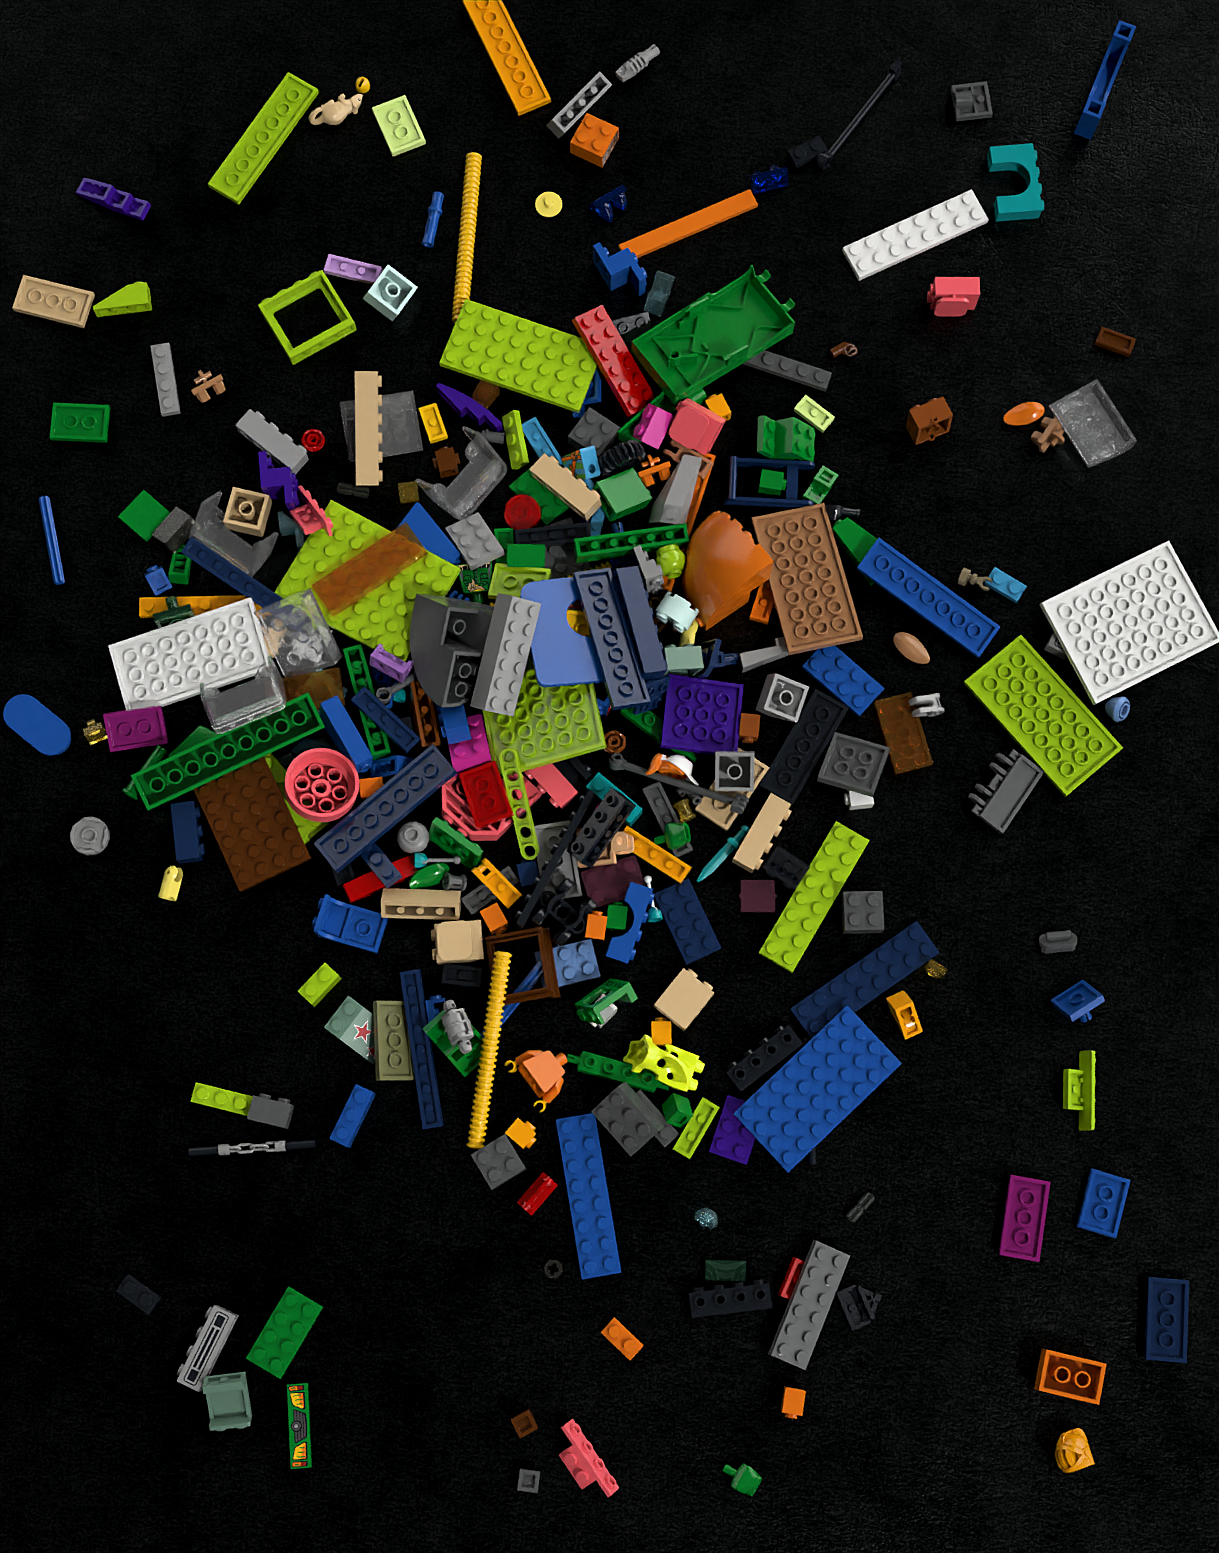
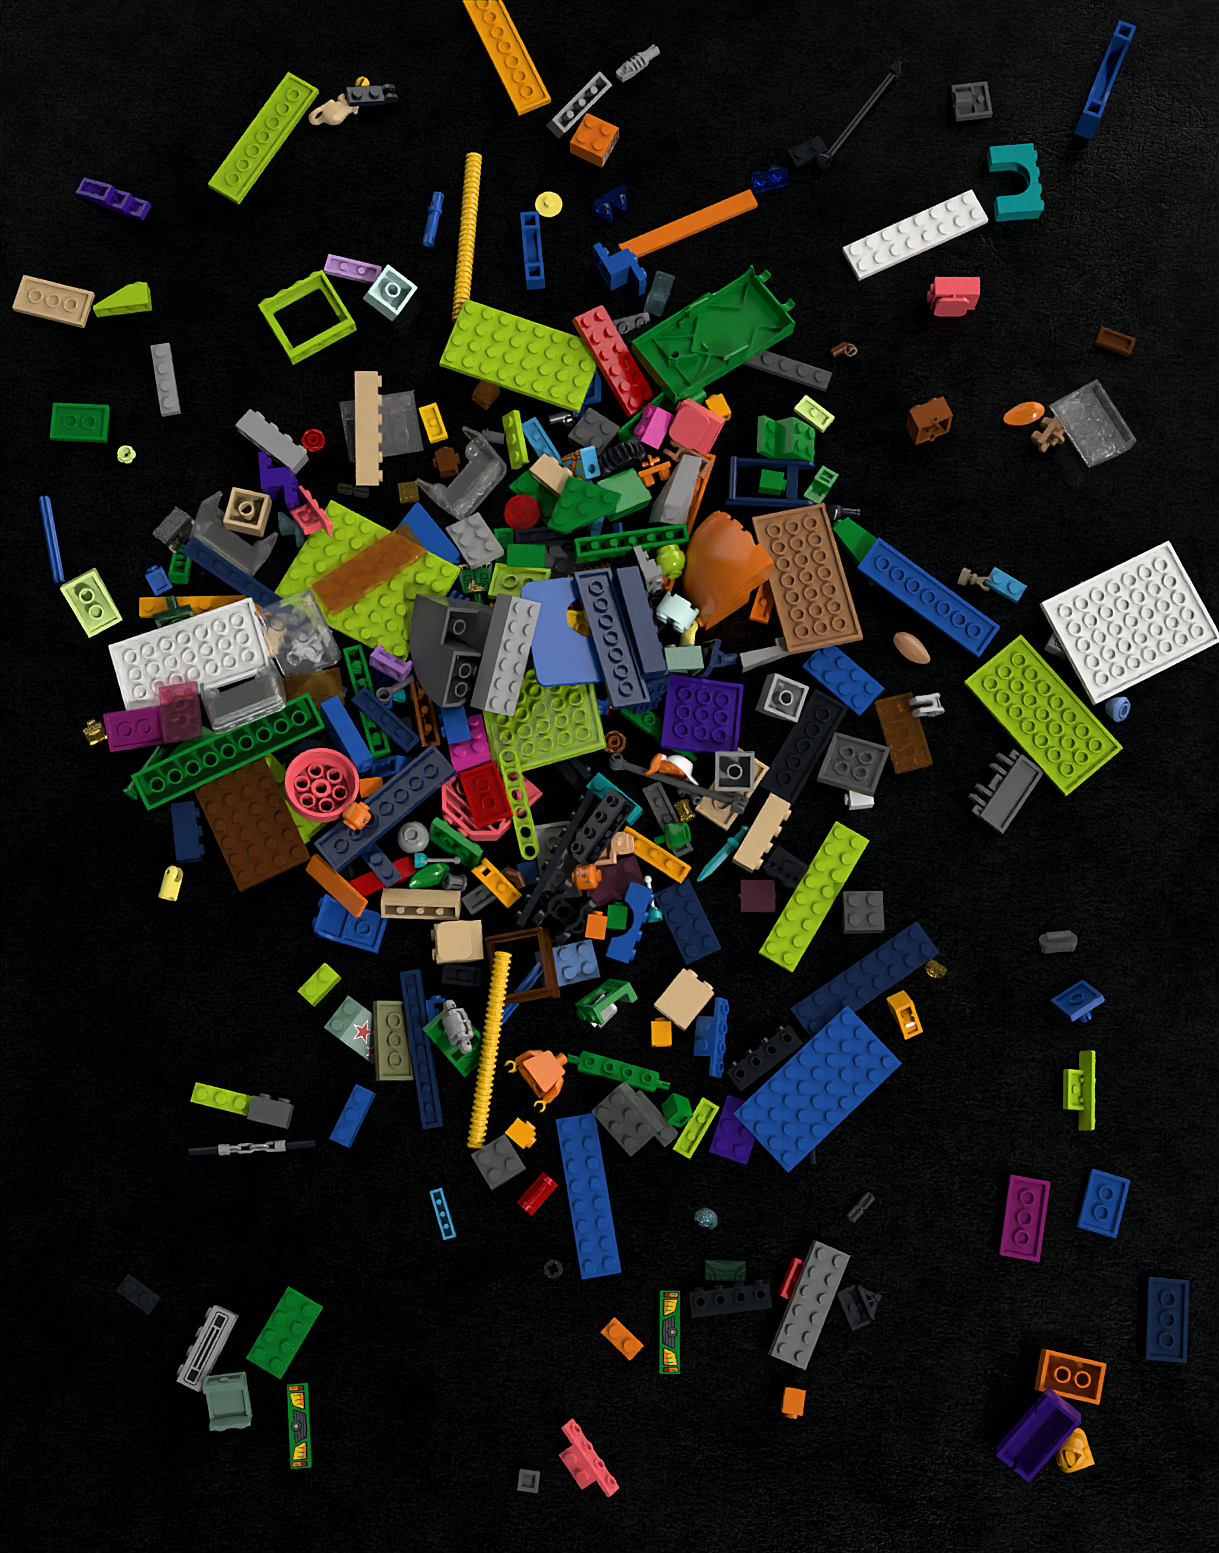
blue tile [3,694,71,756] -> none
light grey tile [70,817,110,856] -> none
green tile [118,490,172,542] -> none
medium nougat hips [191,370,226,403] -> none
yellowish green plate [372,95,426,156] -> none
dark purple slope [436,383,503,432] -> none
orange brick [480,902,508,935] -> none
reddish brown panel [511,1409,538,1438] -> none
coral brick [523,763,580,809] -> none
neon yellow hips [623,1035,705,1092] -> none
green piece [723,1463,762,1497] -> none
dark orange brick [739,713,760,743] -> none
none -> yellowish green slope [60,568,123,638]
none -> yellowish green plate [117,446,136,464]
none -> clear pink plate [158,681,203,744]
none -> orange tile [306,854,368,917]
none -> orange head [342,801,371,831]
none -> black hinge [345,84,398,107]
none -> dark azure piece [430,1188,456,1240]
none -> reddish brown arm [503,868,527,891]
none -> blue arch [520,211,545,290]
none -> green plate [547,476,622,535]
none -> flat silver arm [549,411,576,427]
none -> orange head [572,864,602,890]
none -> tile [659,1291,680,1374]
none -> blue bracket [693,997,729,1078]
none -> dark purple piece [996,1387,1081,1482]

